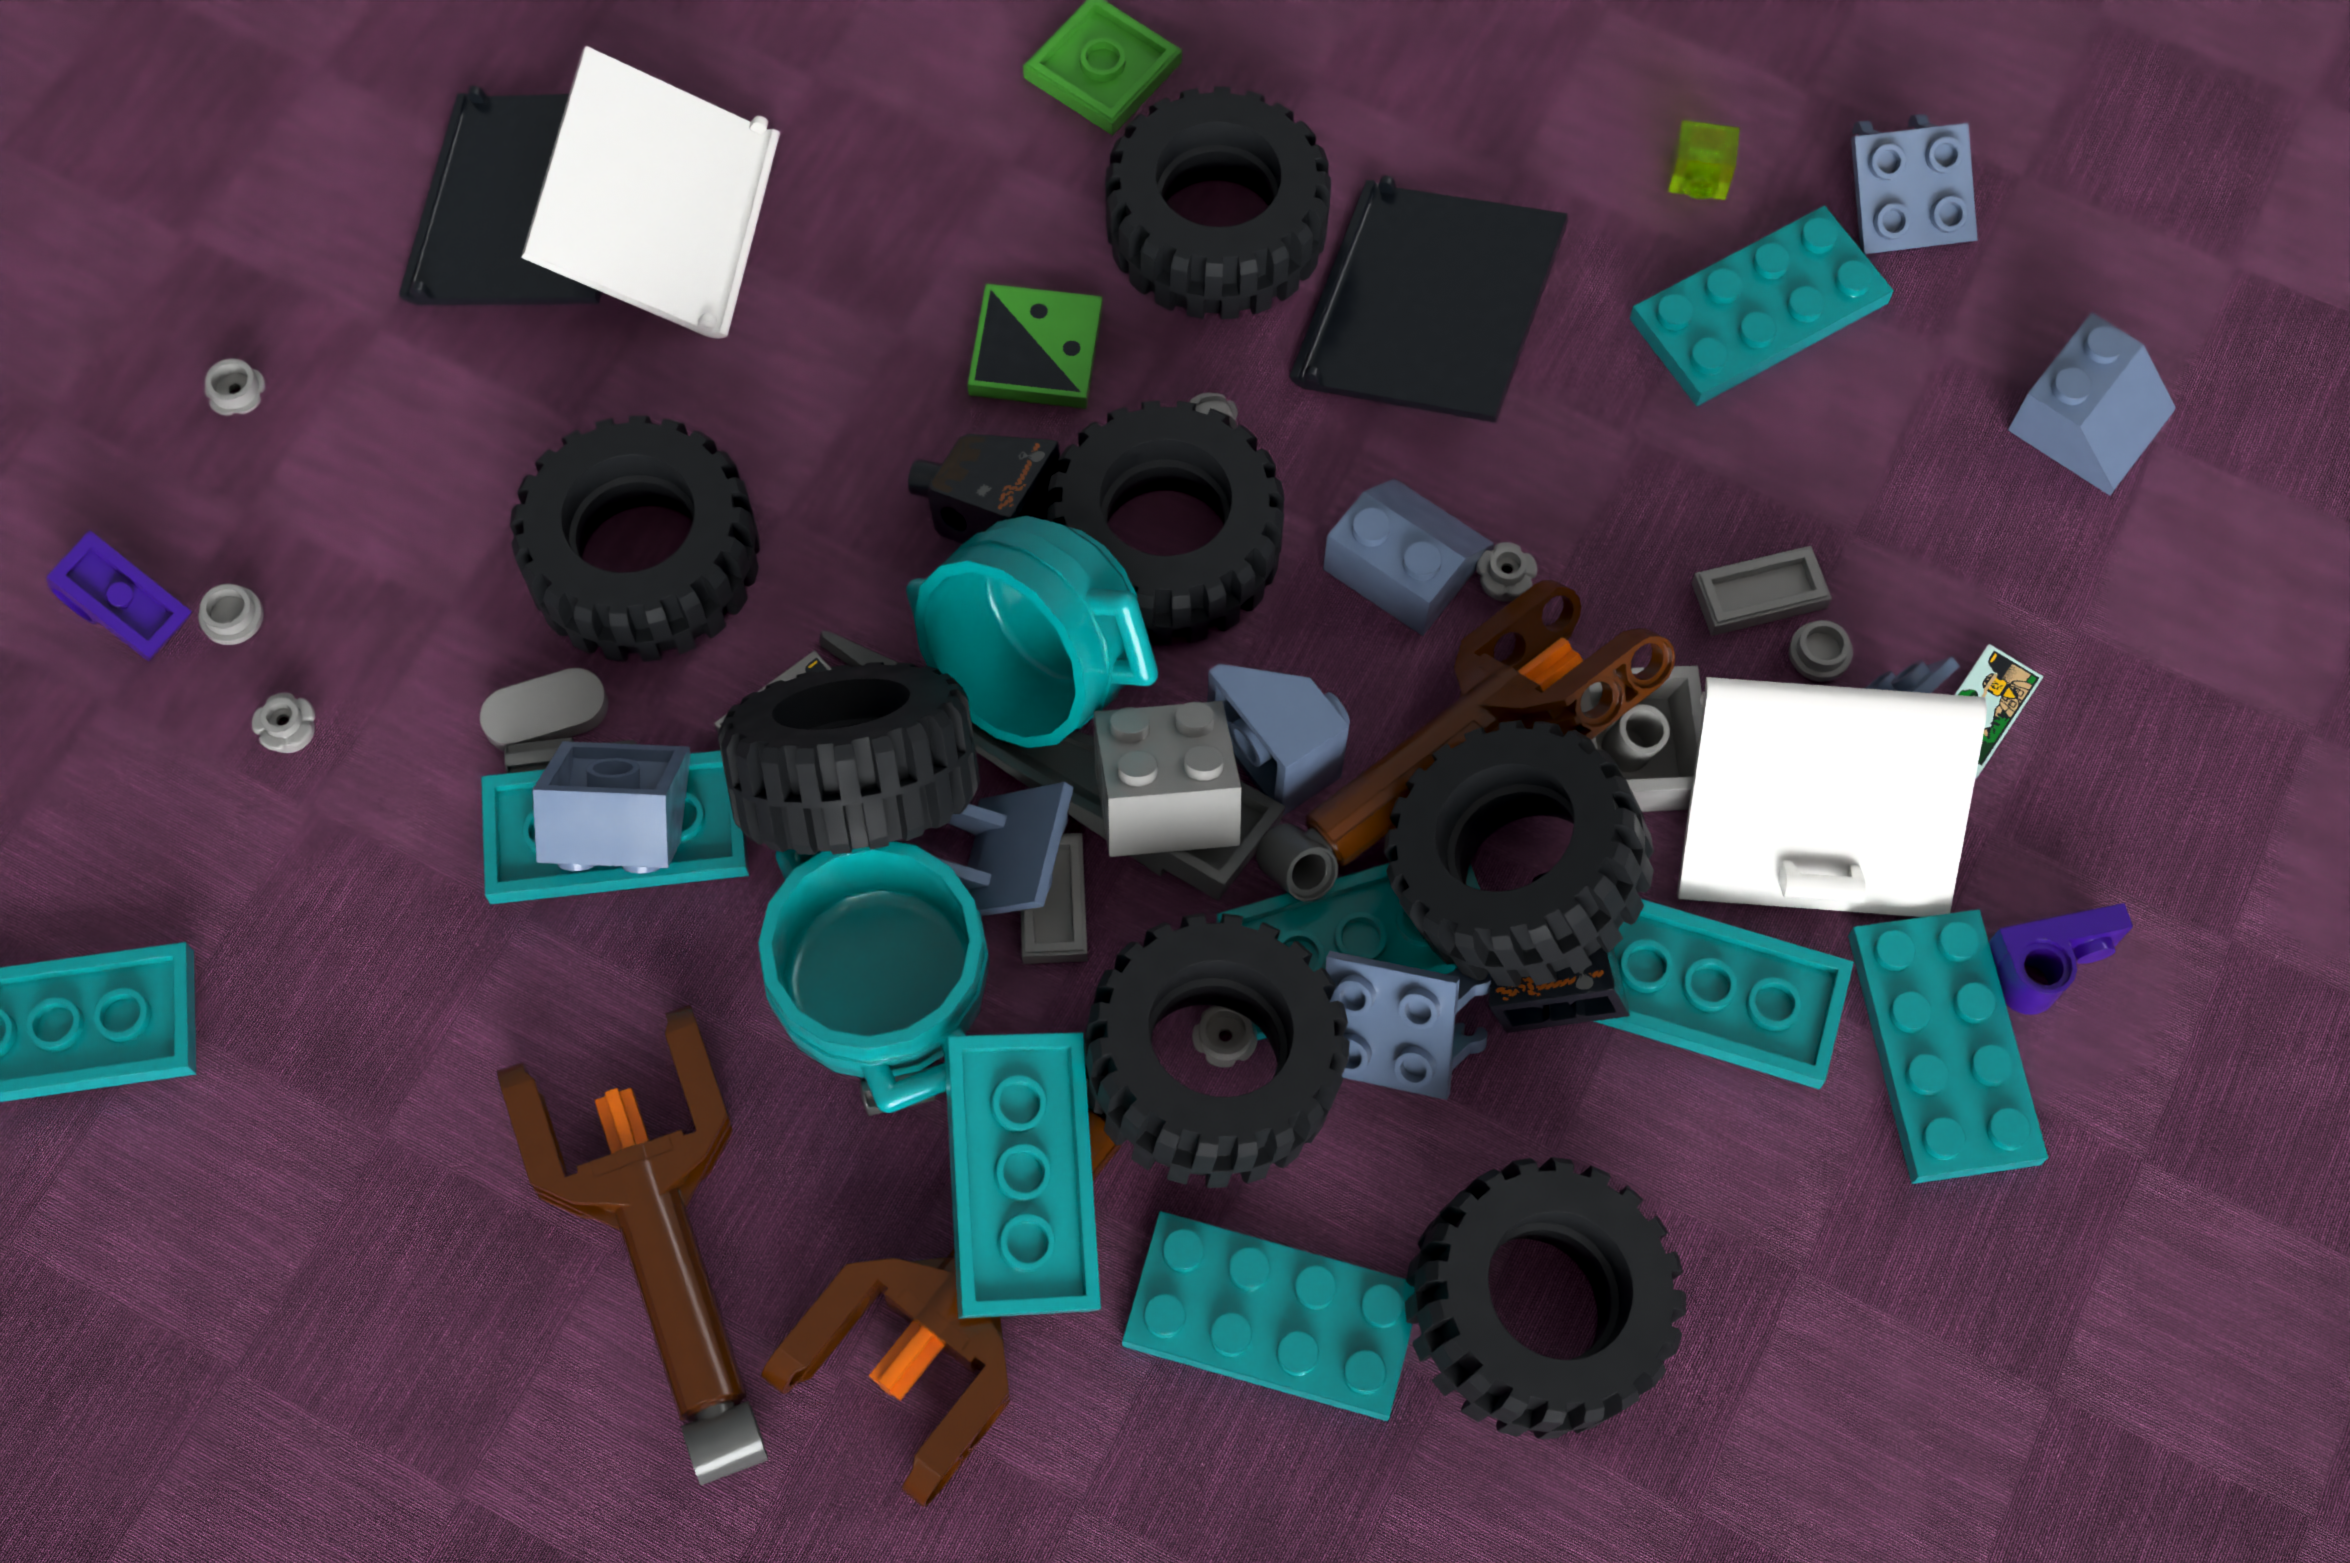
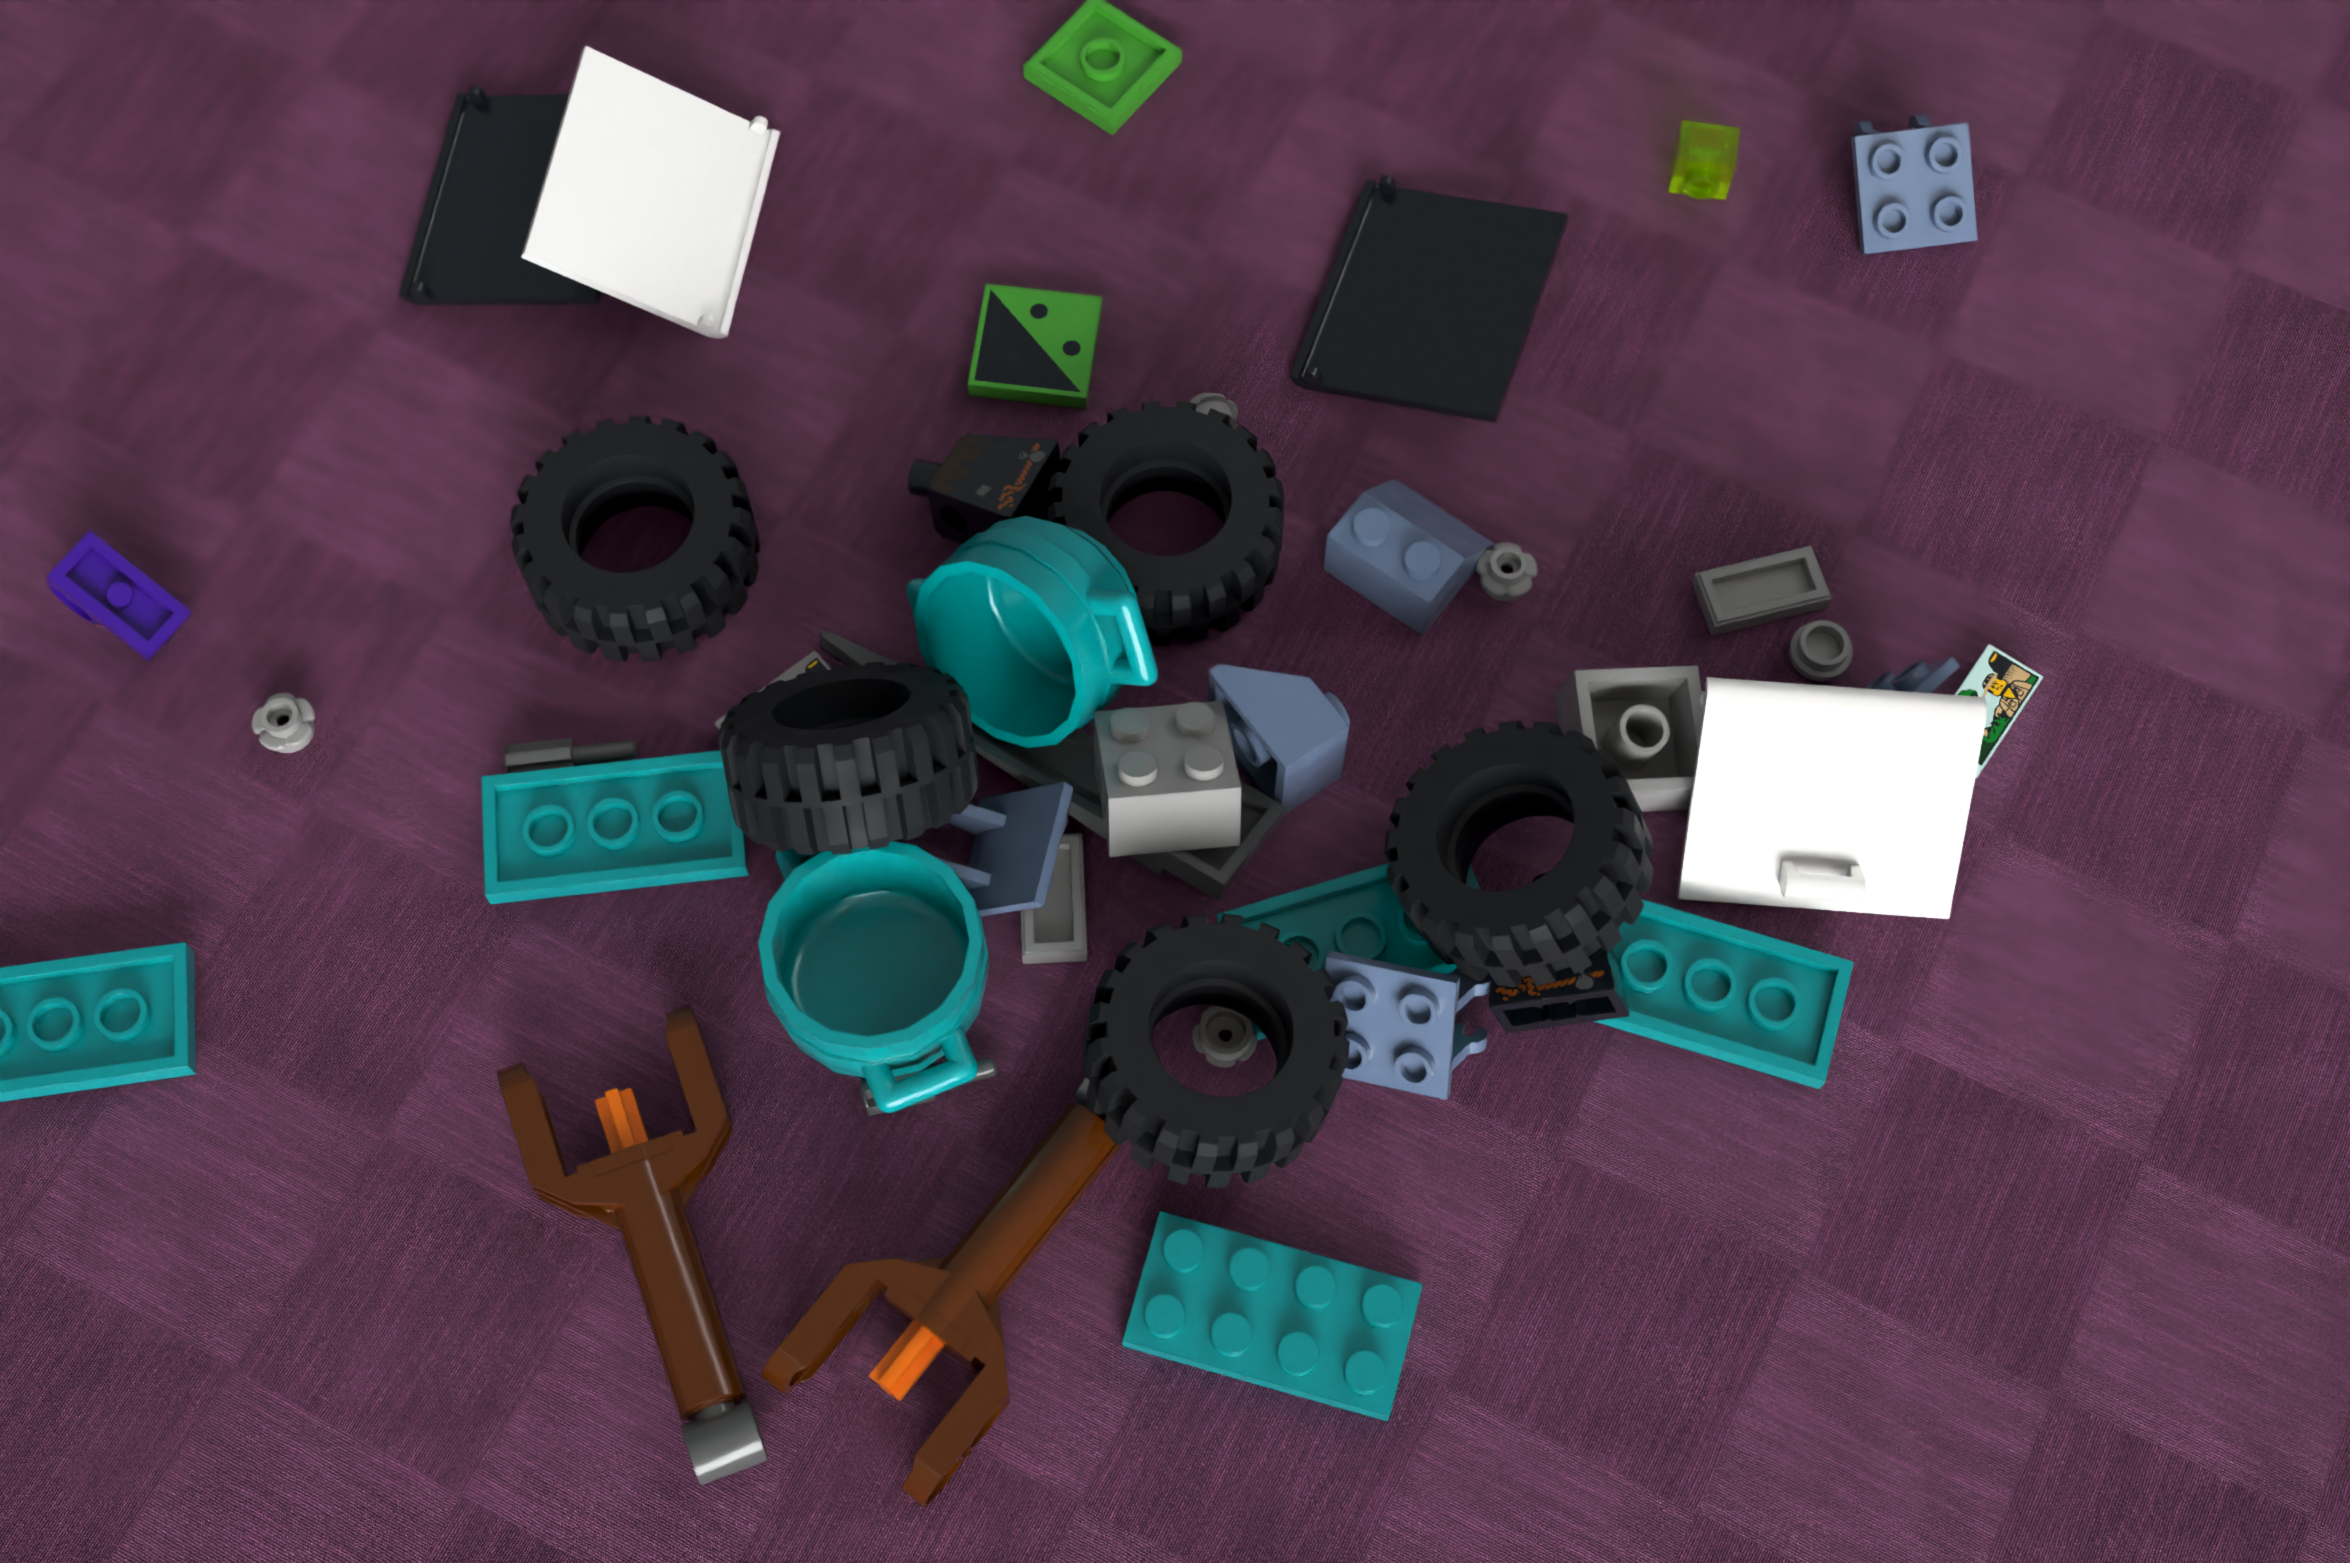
light grey plate [198,584,264,645] -> none
light grey plate [205,358,265,416] -> none
light grey tile [480,668,608,751] -> none
slope [533,741,690,874] -> none
teal plate [944,1032,1101,1319] -> none
black tyre [1105,86,1331,320] -> none
reddish brown piece [1256,580,1675,902] -> none
black tyre [1405,1157,1686,1439] -> none
teal plate [1629,205,1894,407] -> none
teal plate [1848,909,2048,1184] -> none
dark purple plate [1989,903,2133,1015] -> none
sand blue slope [2008,312,2176,496] -> none

